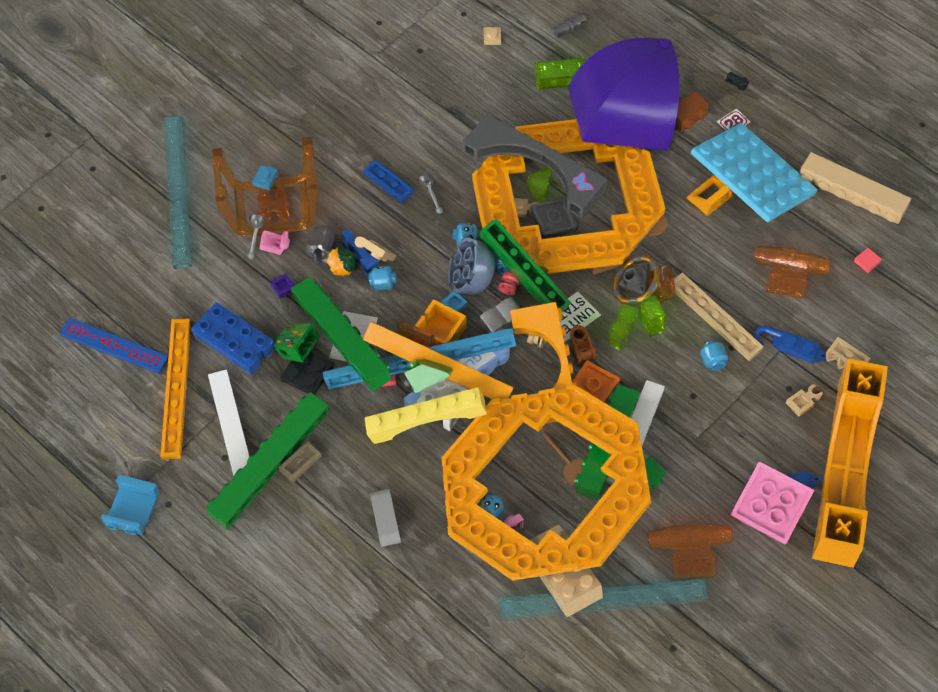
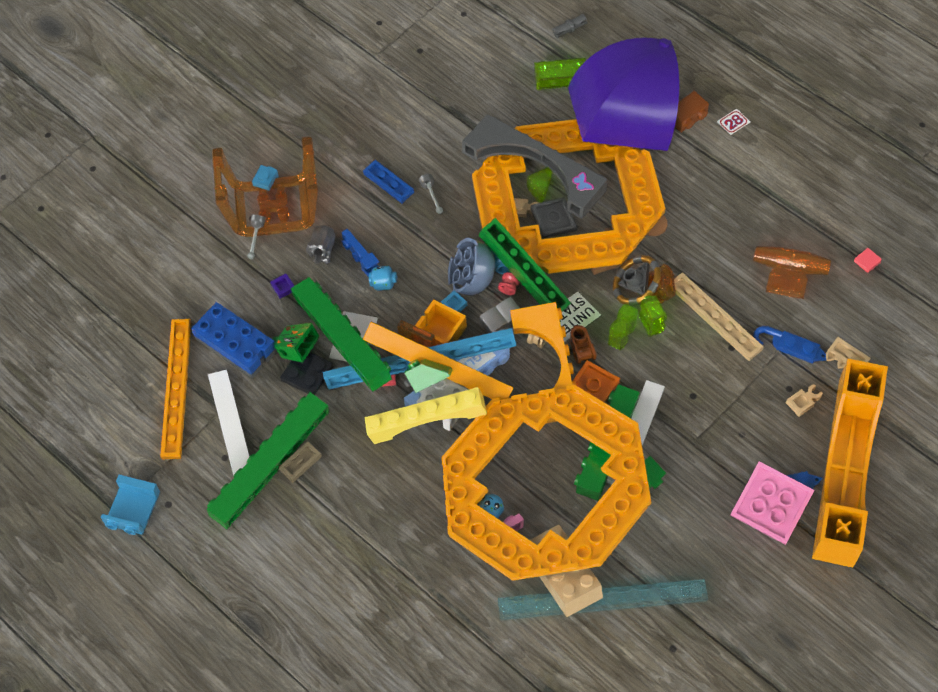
blue tile [60,318,168,374] -> none
clear light blue plate [164,116,192,269] -> none
bright pink bracket [260,230,290,255] -> none
piece [327,247,356,276] -> none
tan plate [355,236,397,262] -> none
light grey beam [370,488,401,547] -> none
dark azure head [452,223,480,245] -> none
tan plate [484,27,501,45] -> none
medium nougat piece [544,434,583,486] -> none
clear orange plate [648,523,733,580] -> none
light orange tile [687,175,734,216] -> none
medium azure plate [691,123,818,223] -> none
dark azure head [700,341,728,371] -> none
black pin [725,72,749,90] -> none
tan brick [800,152,912,224] -> none

